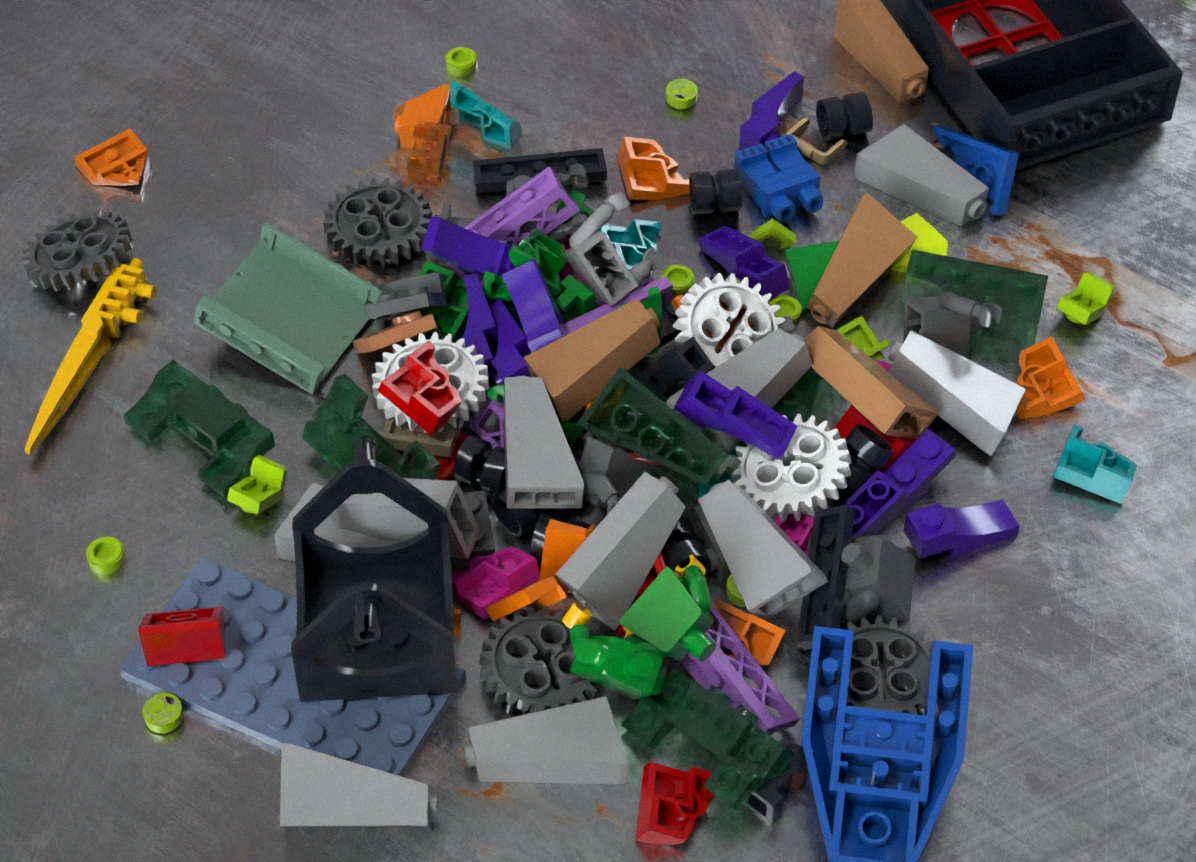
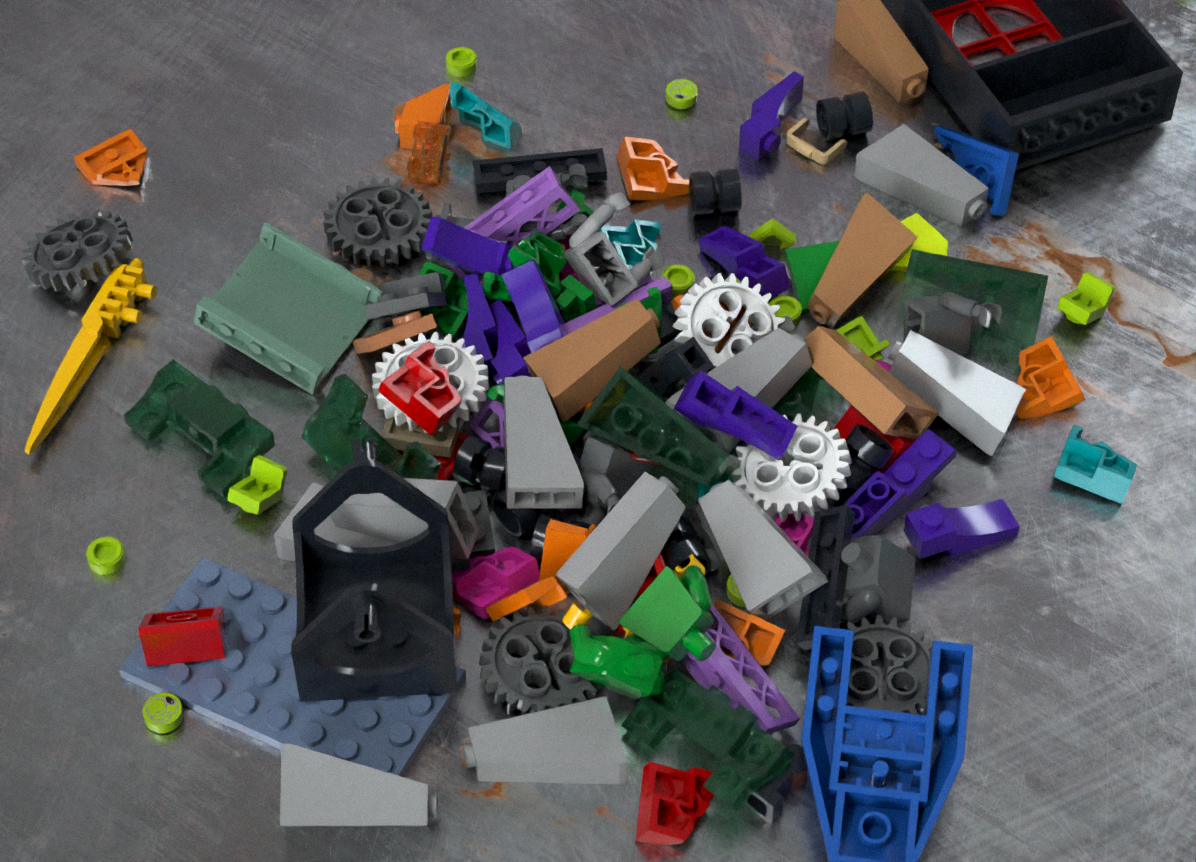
blue hips [734,134,823,223] -> none

